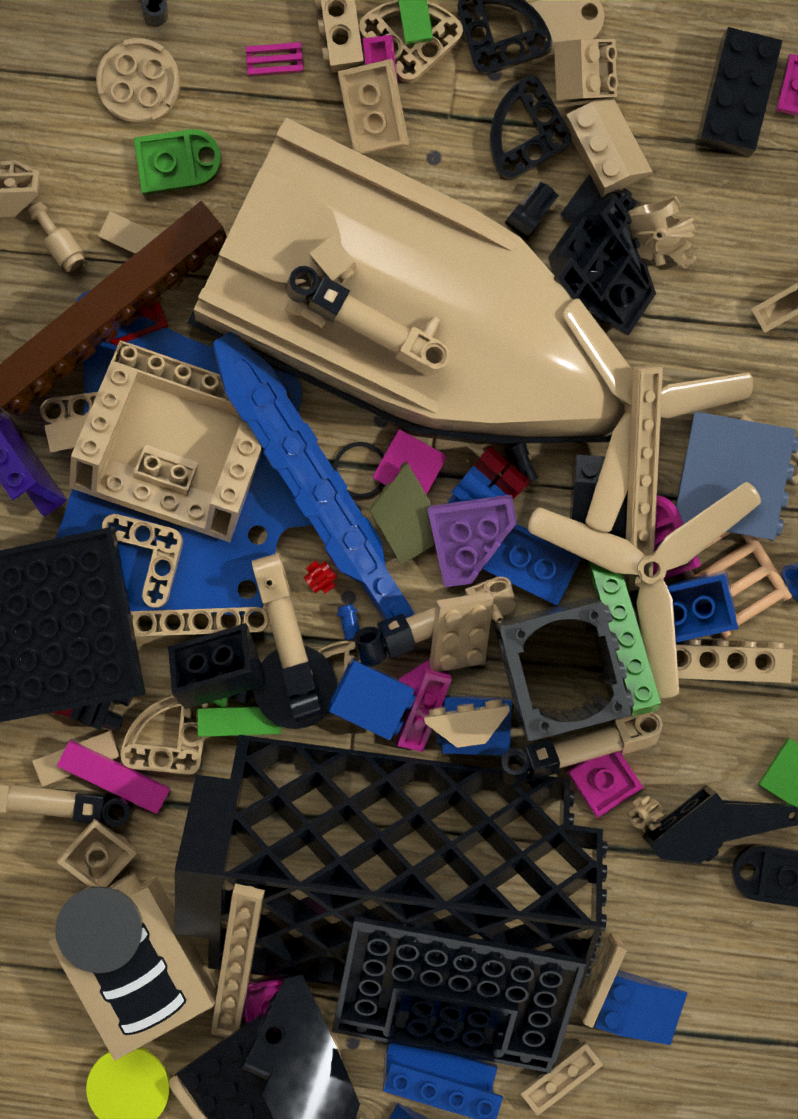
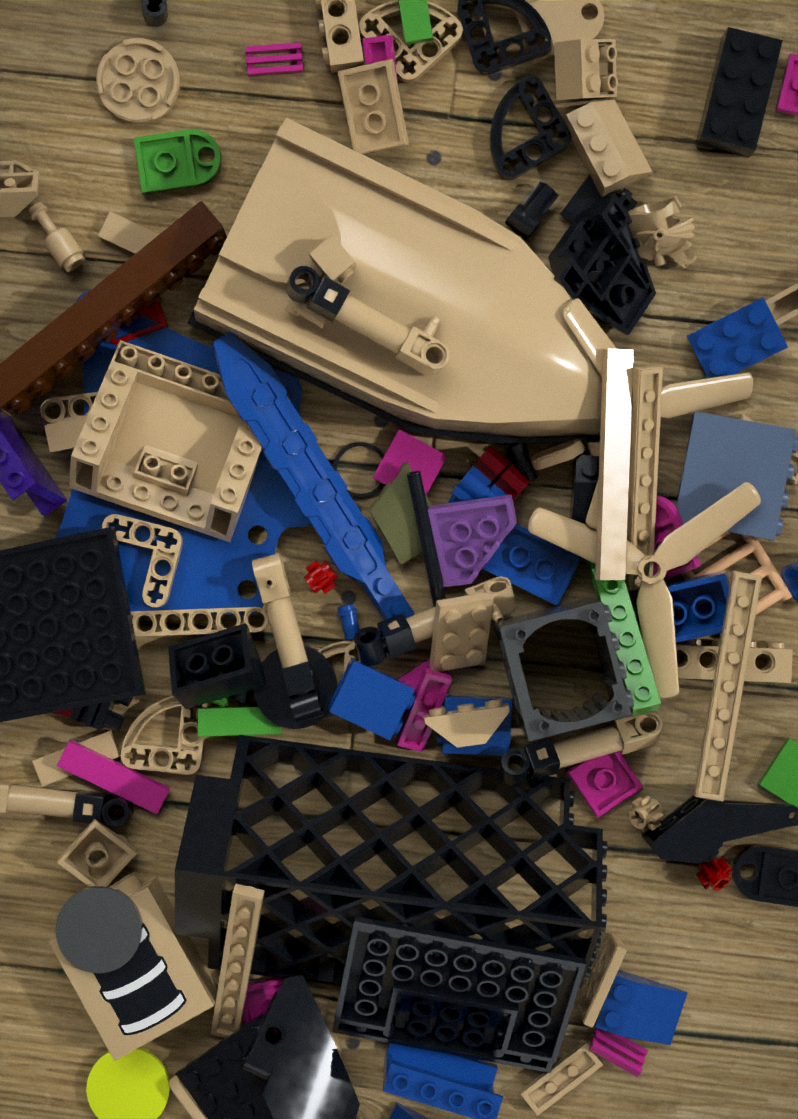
none -> black piece [407,471,446,607]
none -> tan tile [531,439,585,470]
none -> dark pink tile [589,1028,648,1077]
none -> tile [595,349,634,580]
none -> blue plate [687,297,788,378]
none -> tan tile [694,571,762,801]
none -> red gear [696,857,732,891]

